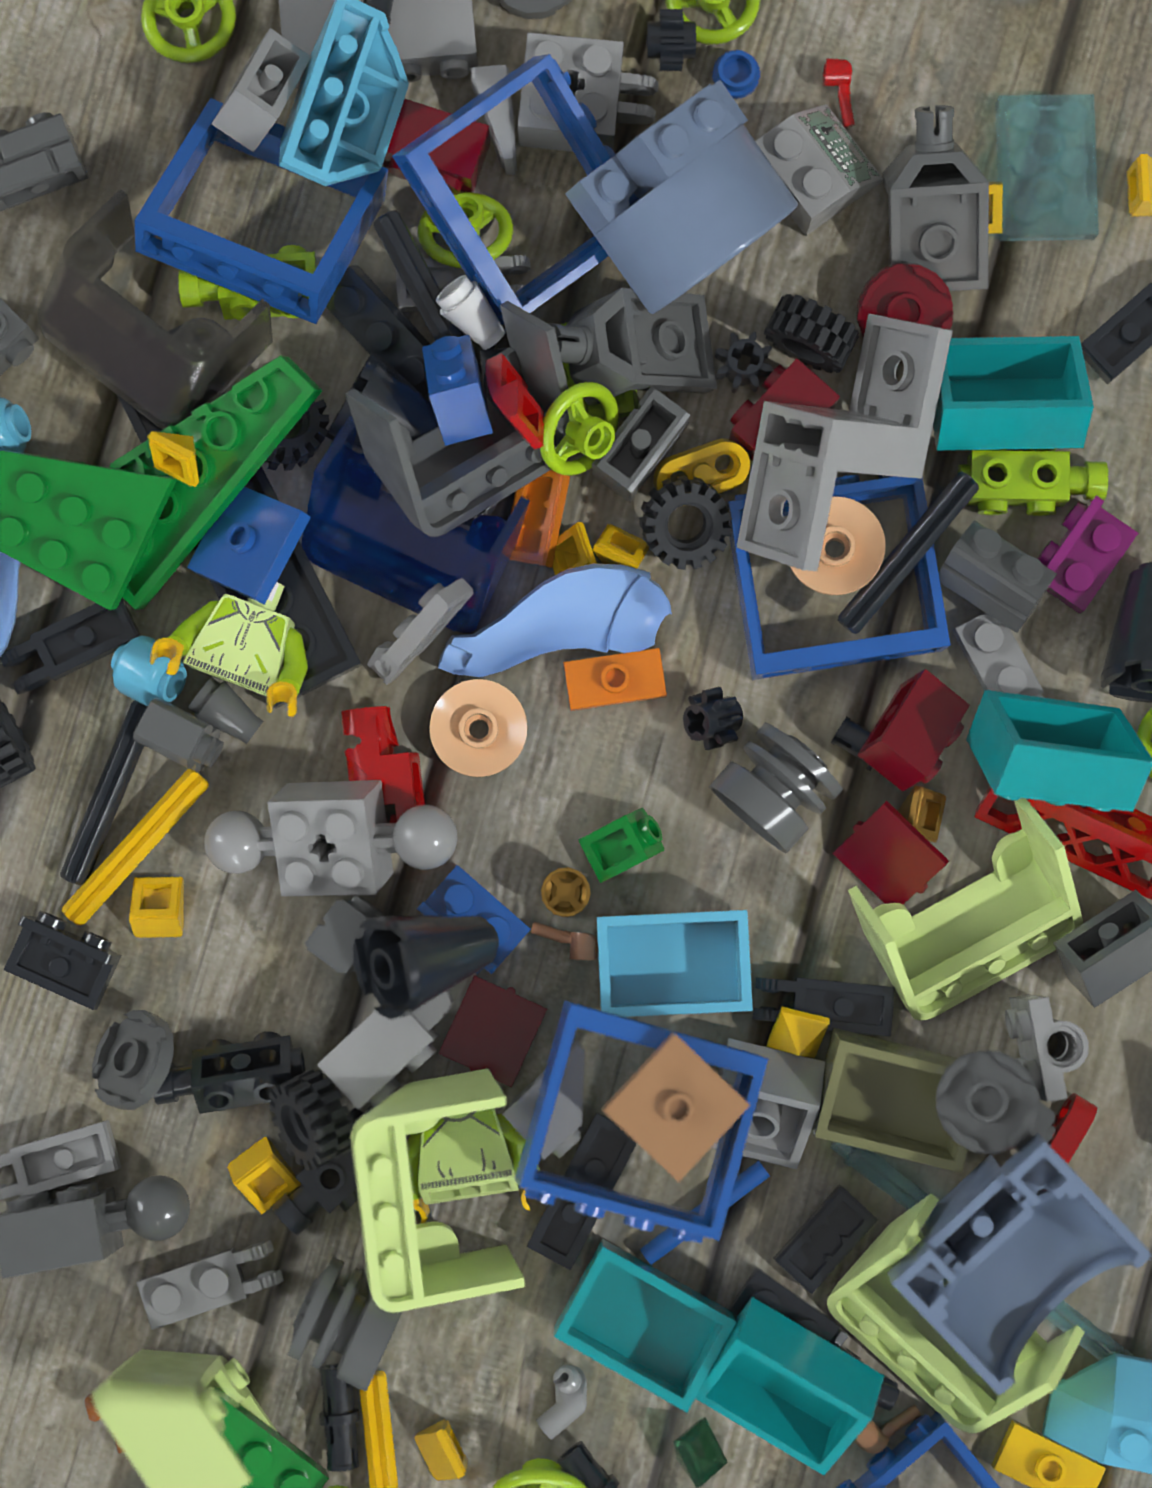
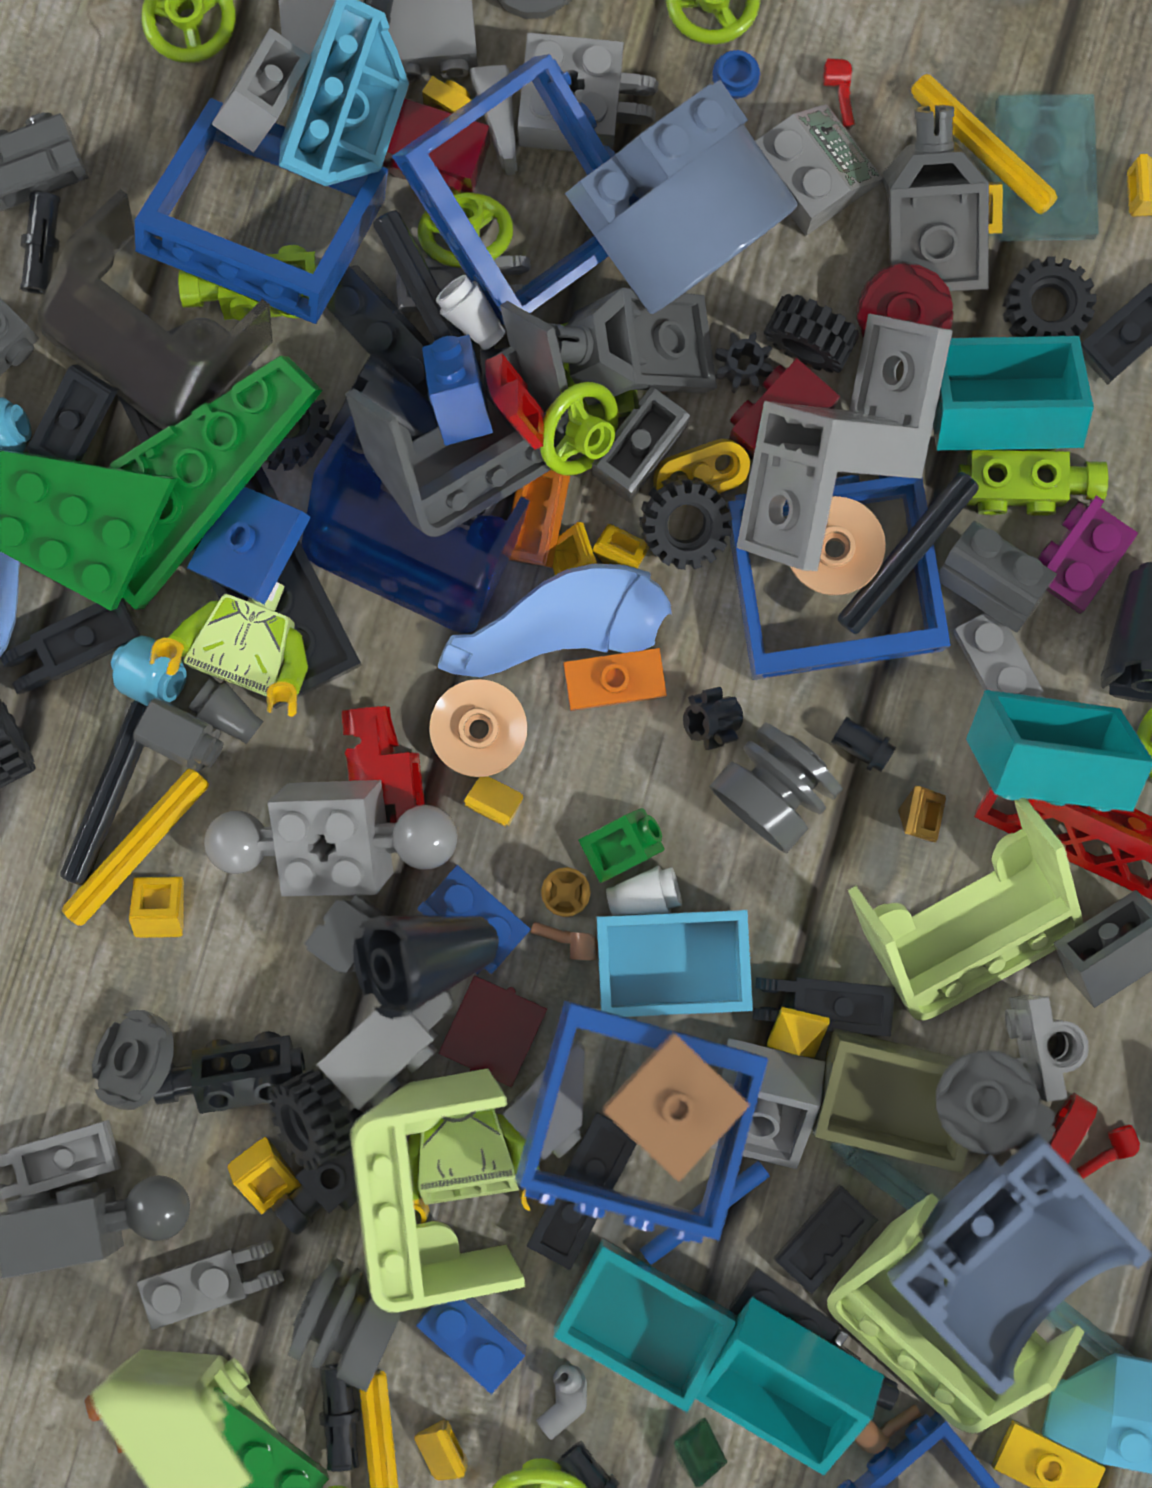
black bracket [3,911,122,1010] -> none
yellow slope [148,431,199,487] -> none
light grey hinge [367,577,474,685] -> none
black gear [647,9,696,71] -> none
dark red piece [832,800,949,905] -> none
dark red brick [858,669,970,791] -> none
none -> black pin [20,192,61,295]
none -> black hinge [27,364,118,462]
none -> blue piece [416,1297,527,1395]
none -> yellow plate [422,76,471,114]
none -> yellow slope [464,776,523,827]
none -> white cone [606,866,682,916]
none -> yellow axle [911,74,1058,214]
none -> black tyre [1003,256,1097,337]
none -> red hand [1077,1124,1140,1179]

